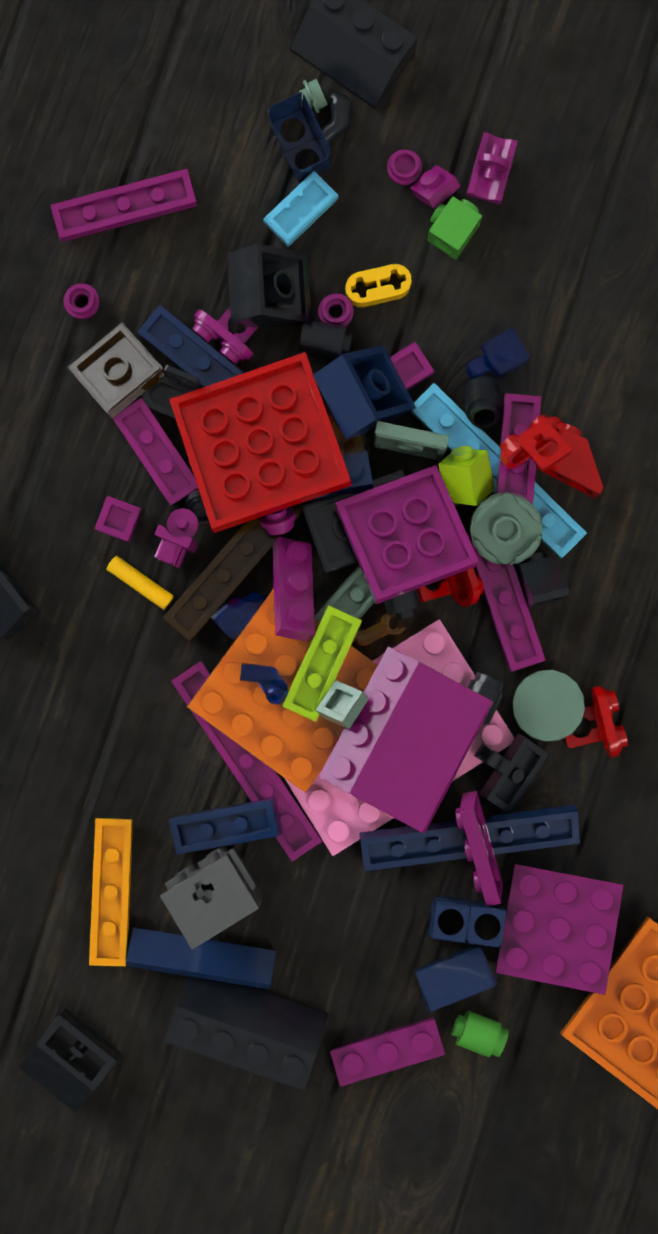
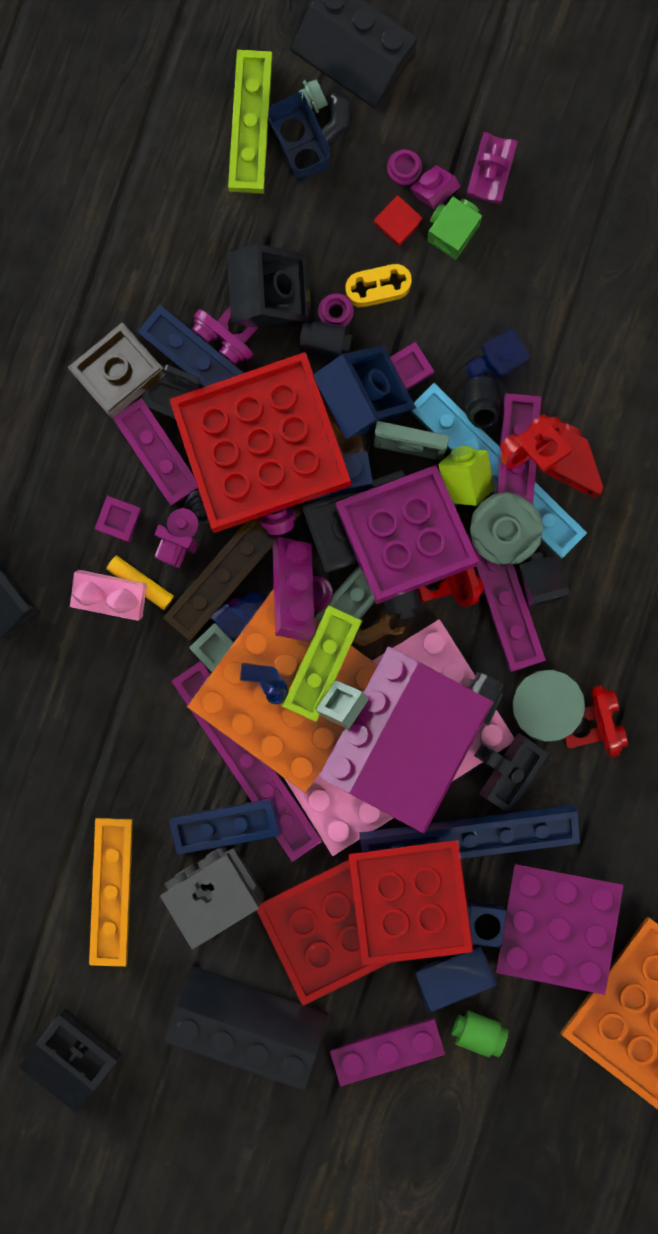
magenta plate [50,169,197,242] -> none
magenta plate [64,283,100,319] -> none
dark blue tile [126,927,276,989] -> none
medium azure plate [263,171,339,247] -> none
magenta plate [455,791,503,906] -> none
none -> bright pink tile [70,570,147,621]
none -> sand green plate [189,623,234,672]
none -> lime plate [228,50,273,194]
none -> red plate [257,859,391,1006]
none -> magenta plate [313,576,333,612]
none -> red plate [348,840,474,966]
none -> red tile [373,195,423,247]

